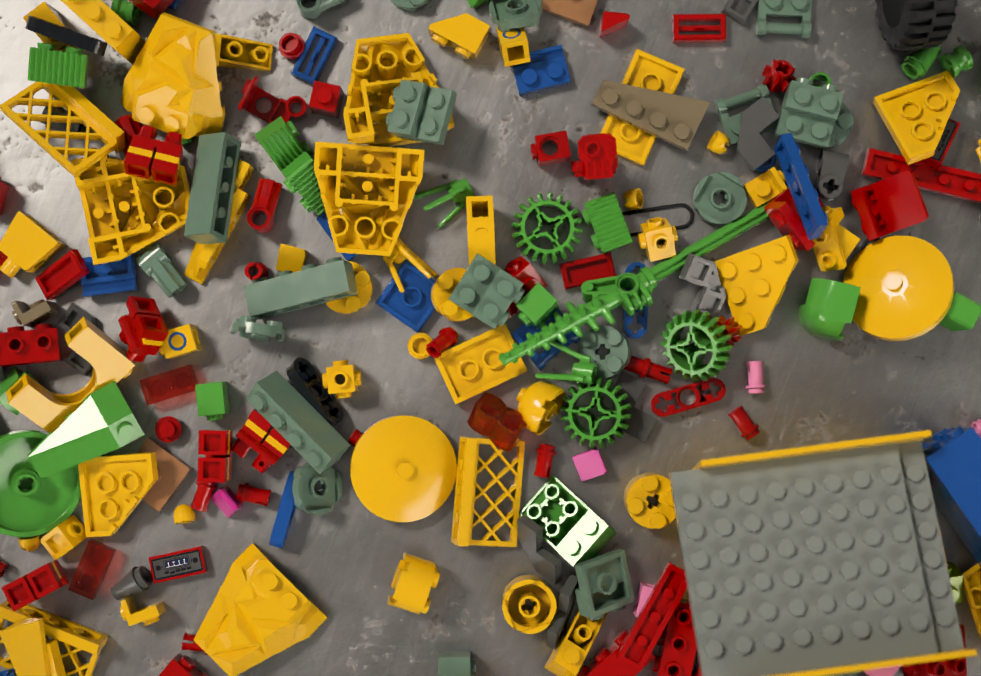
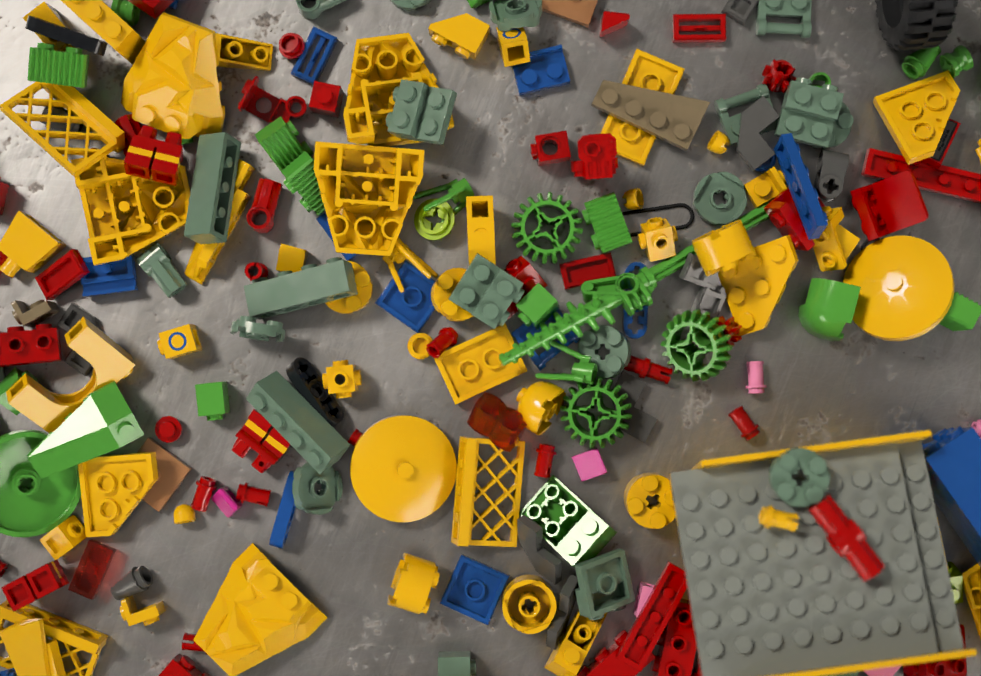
yellow hinge [18,535,41,552] -> none
red hips [118,296,169,362] -> none
clear red plate [139,364,198,406] -> none
tile [149,545,208,584] -> none
red hips [197,430,233,483] -> none
red beam [650,378,726,417] -> none
none -> lime gear [414,198,455,240]
none -> blue tile [440,553,510,625]
none -> yellow brick [691,220,757,276]
none -> yellow pin [759,505,799,532]
none -> sand green plate [769,447,830,507]
none -> red piece [808,495,885,582]

